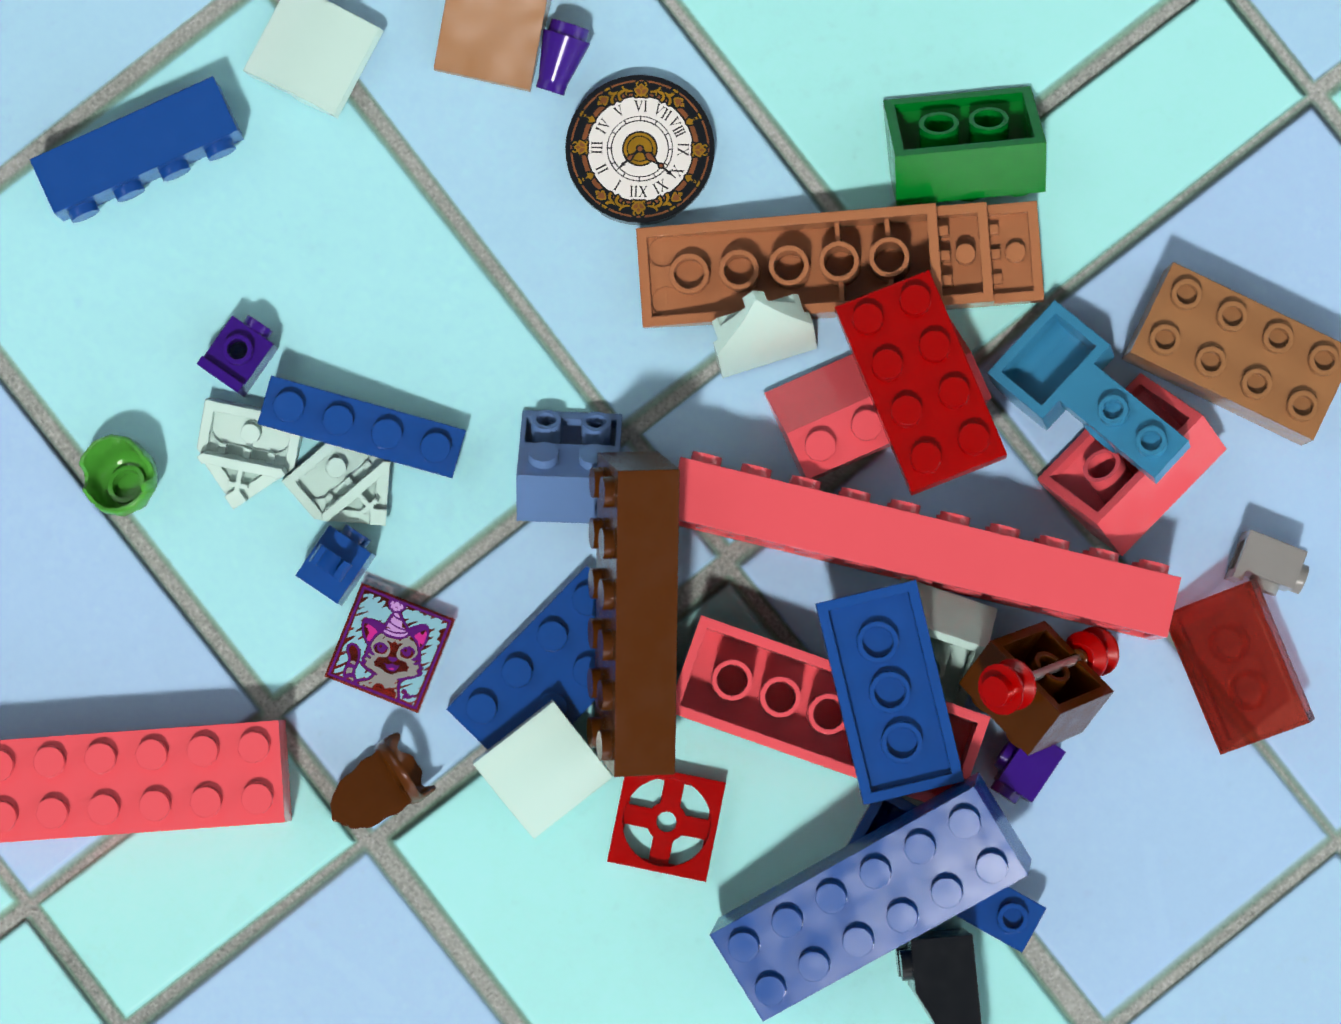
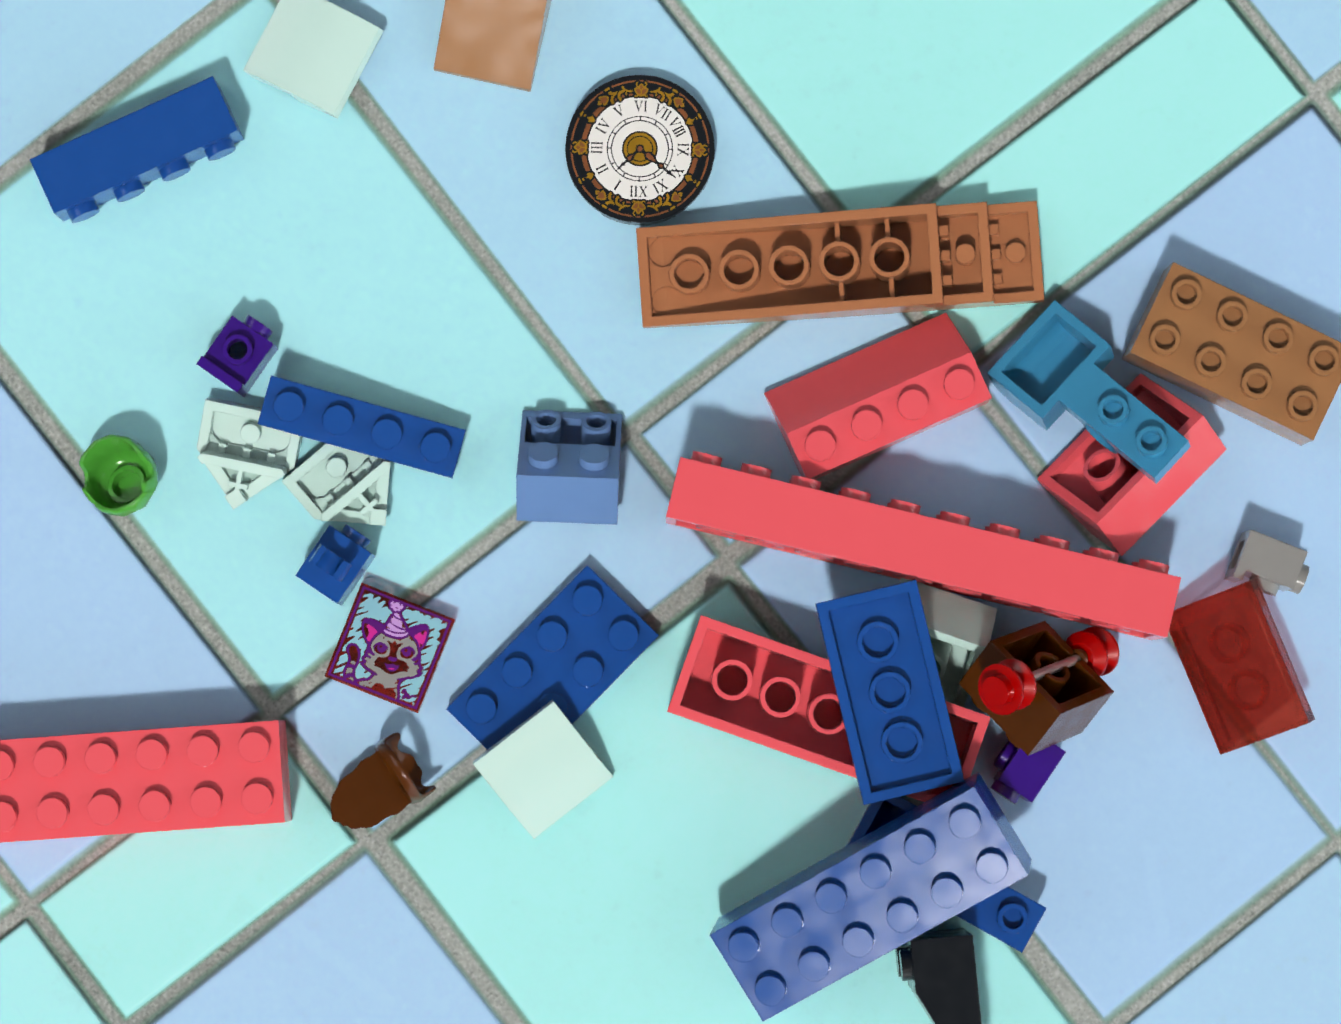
dark purple cone [536,18,590,96] -> none
reddish brown brick [587,451,680,777] -> none
red piece [607,772,726,882] -> none
light aqua slope [712,291,817,378] -> none
red plate [835,270,1007,496] -> none
green slope [883,86,1046,206] -> none

